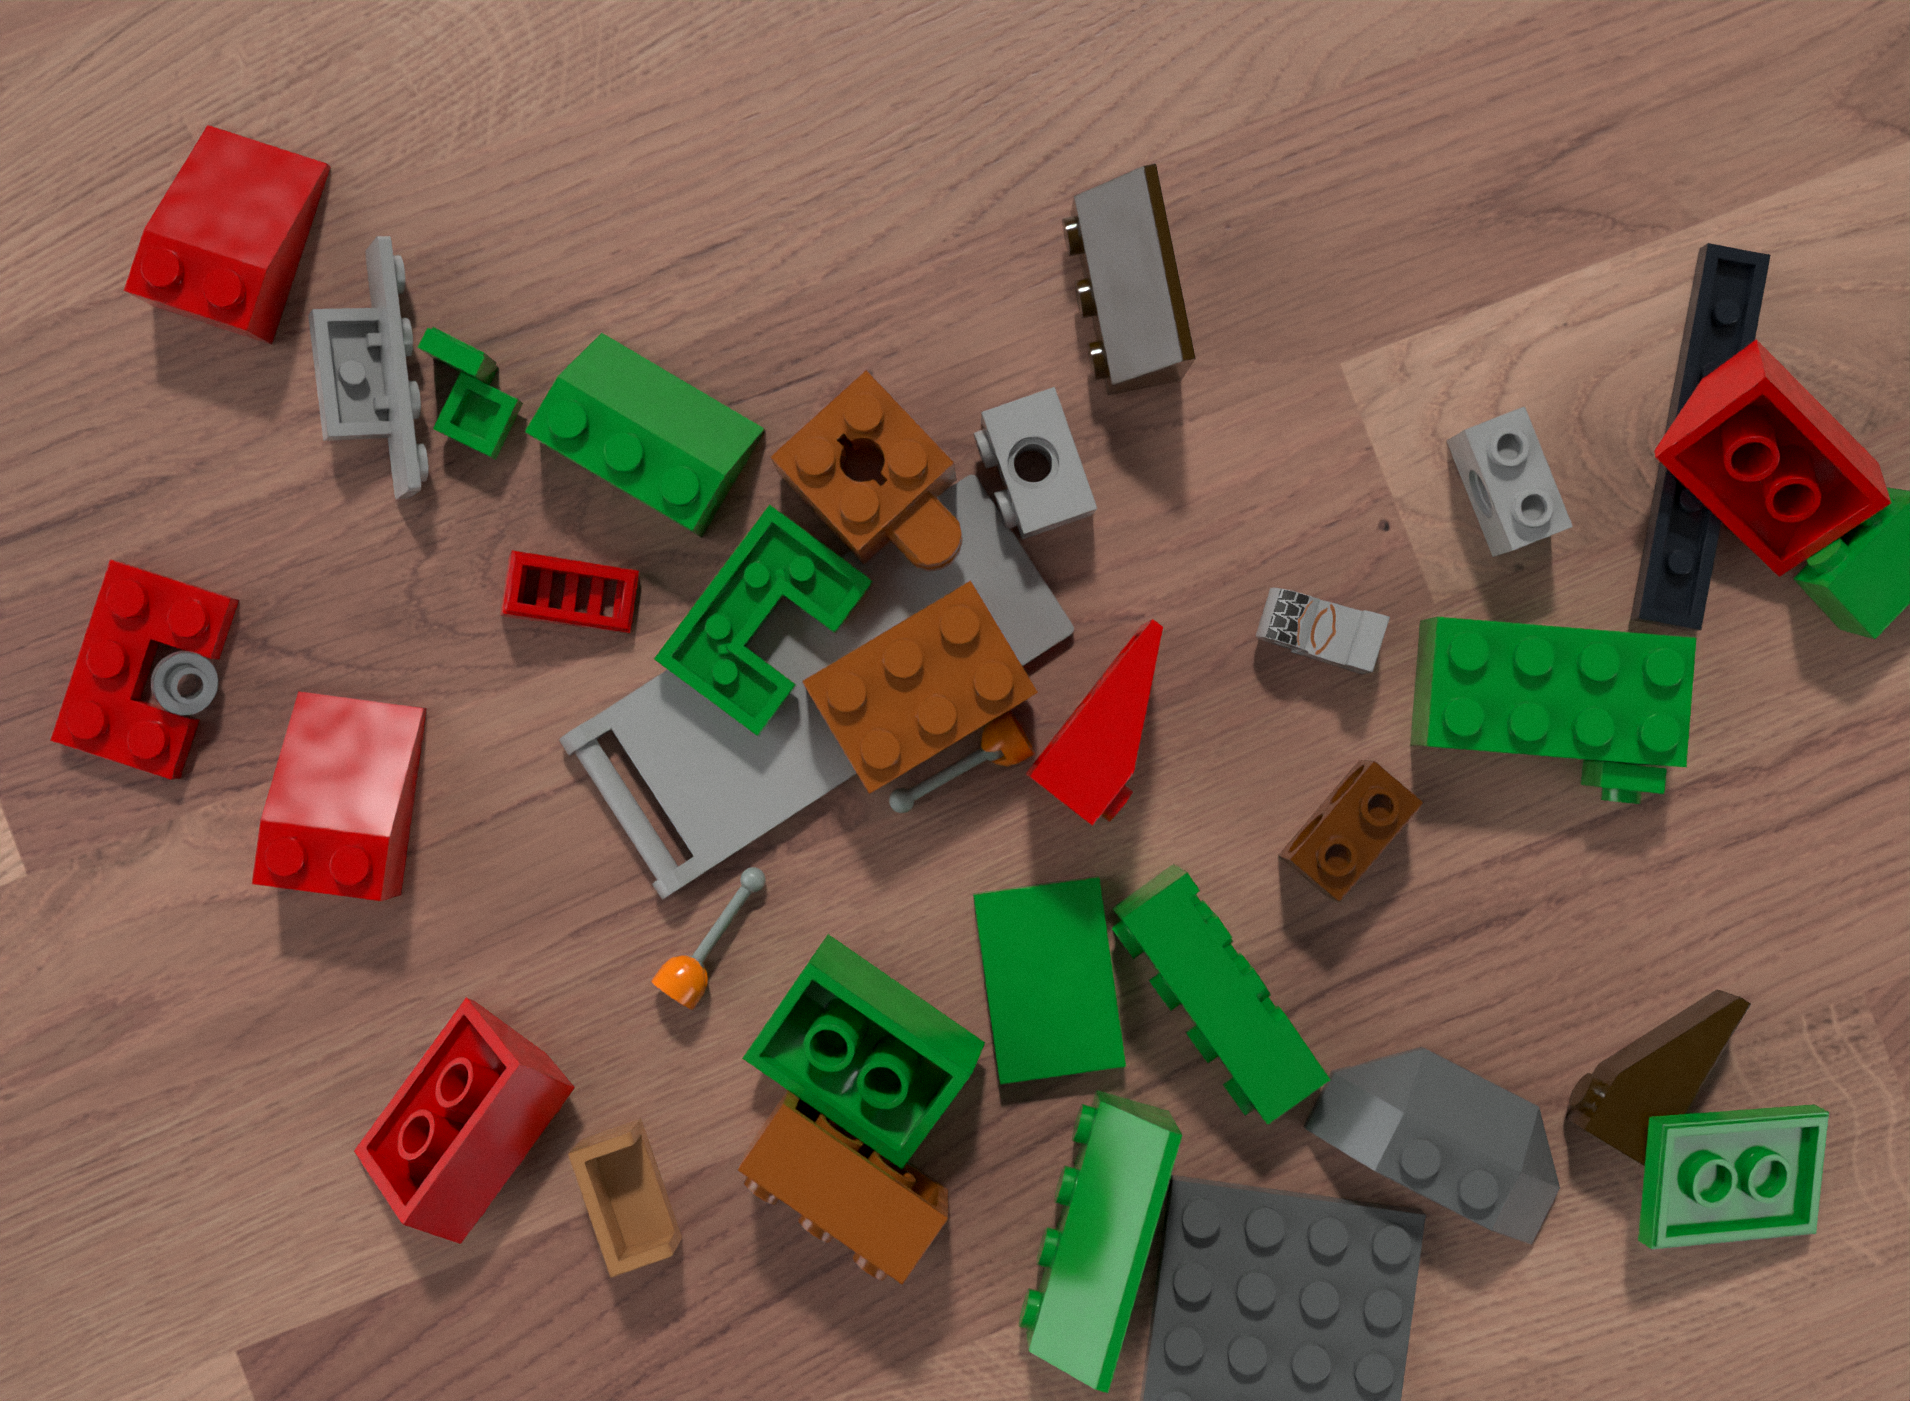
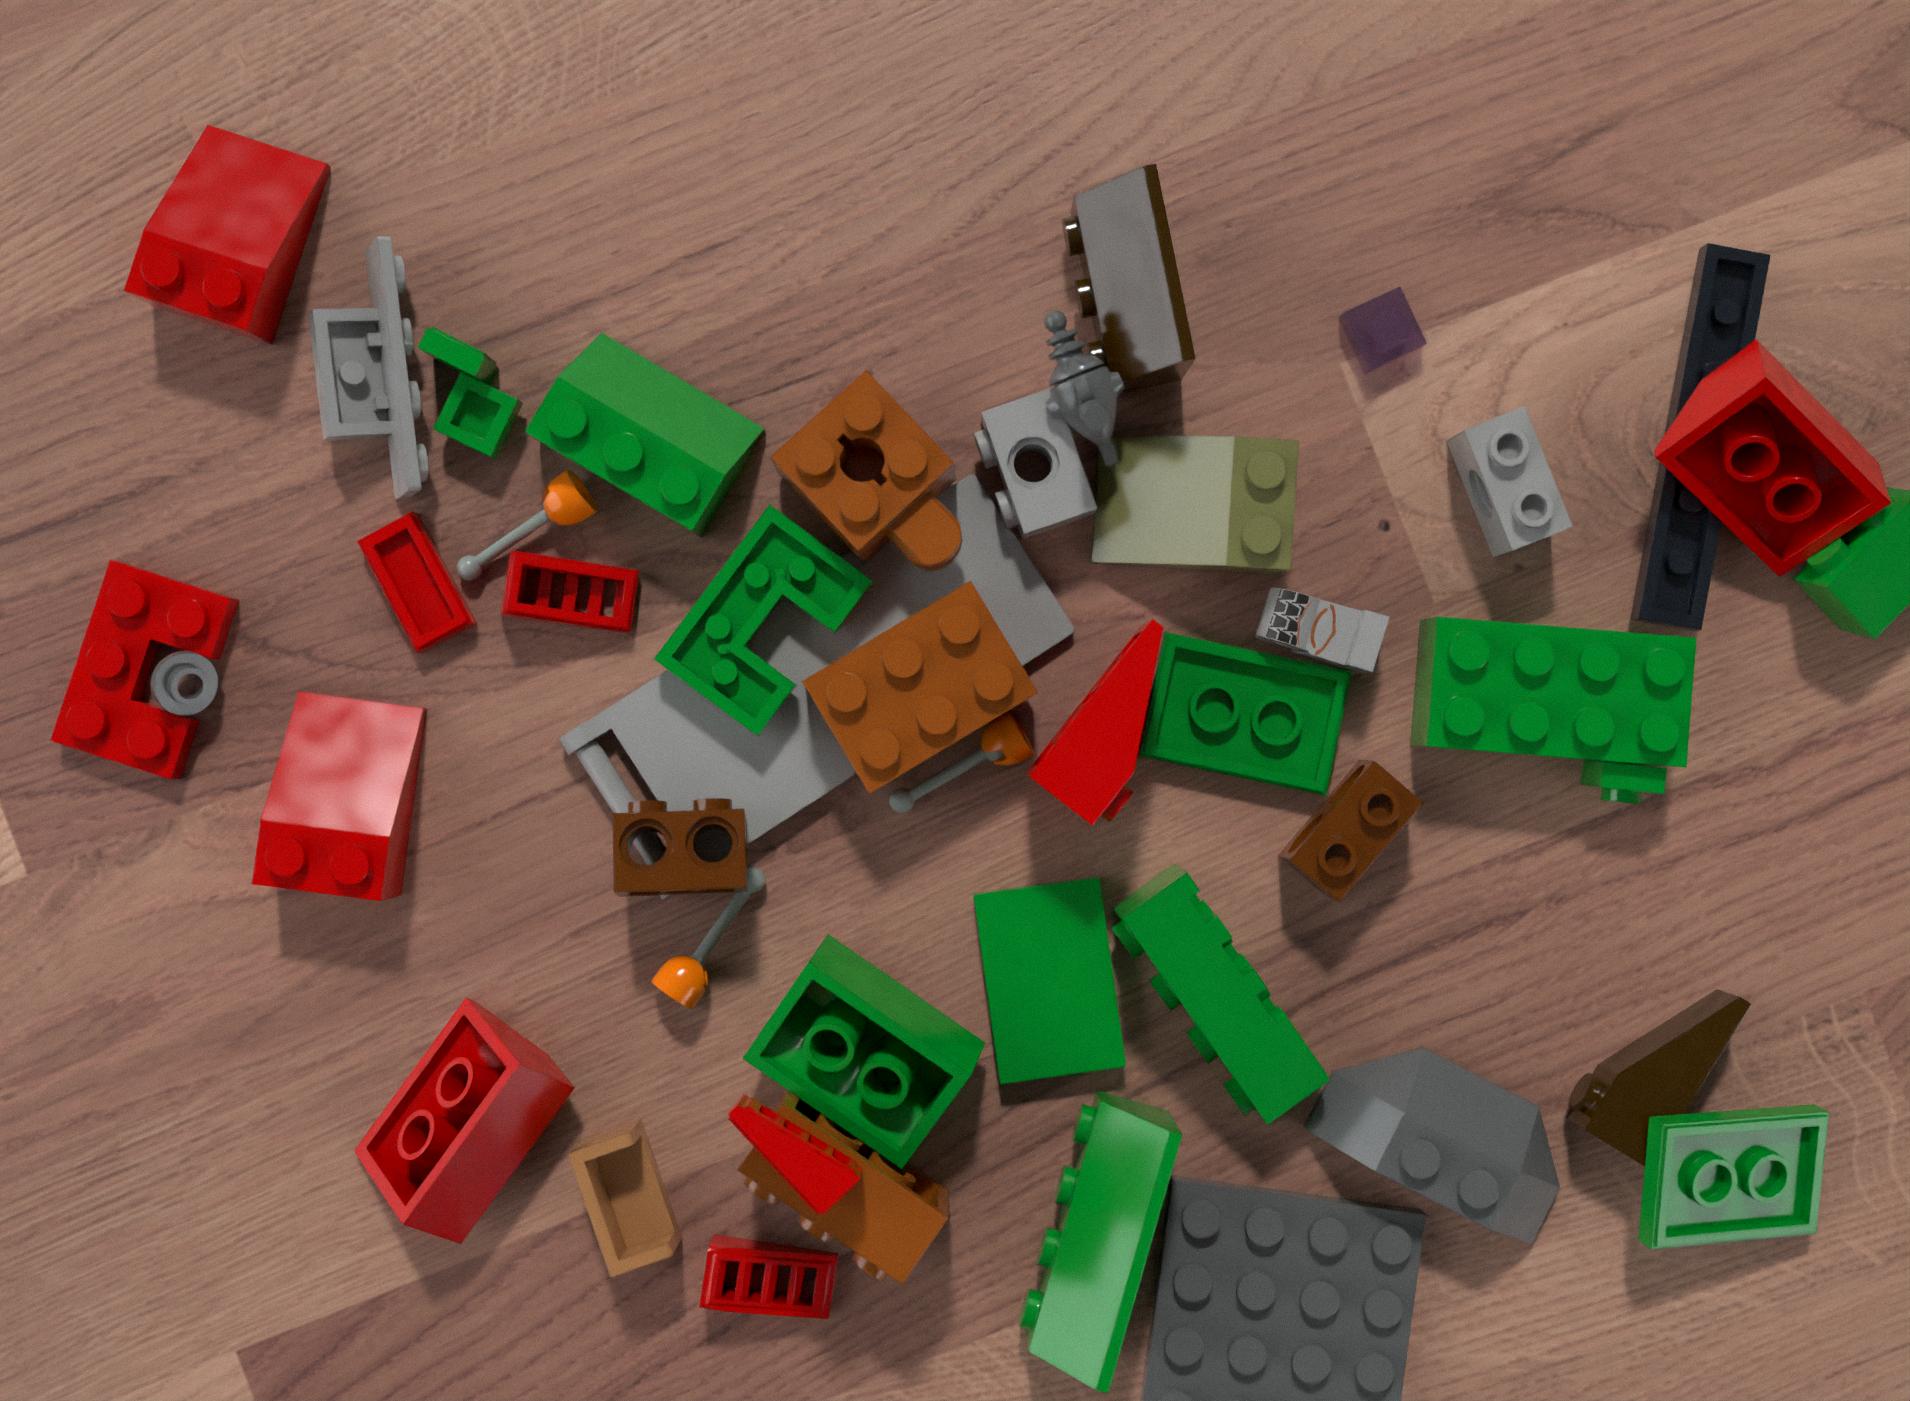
none -> red tile [357,511,478,653]
none -> hinge [457,469,598,581]
none -> reddish brown brick [612,798,748,897]
none -> red slope [699,1234,839,1319]
none -> red slope [728,1094,862,1216]
none -> dark grey piece [1044,310,1125,467]
none -> olive slope [1091,436,1299,576]
none -> green tile [1138,632,1352,796]
none -> clear purple plate [1338,287,1427,374]

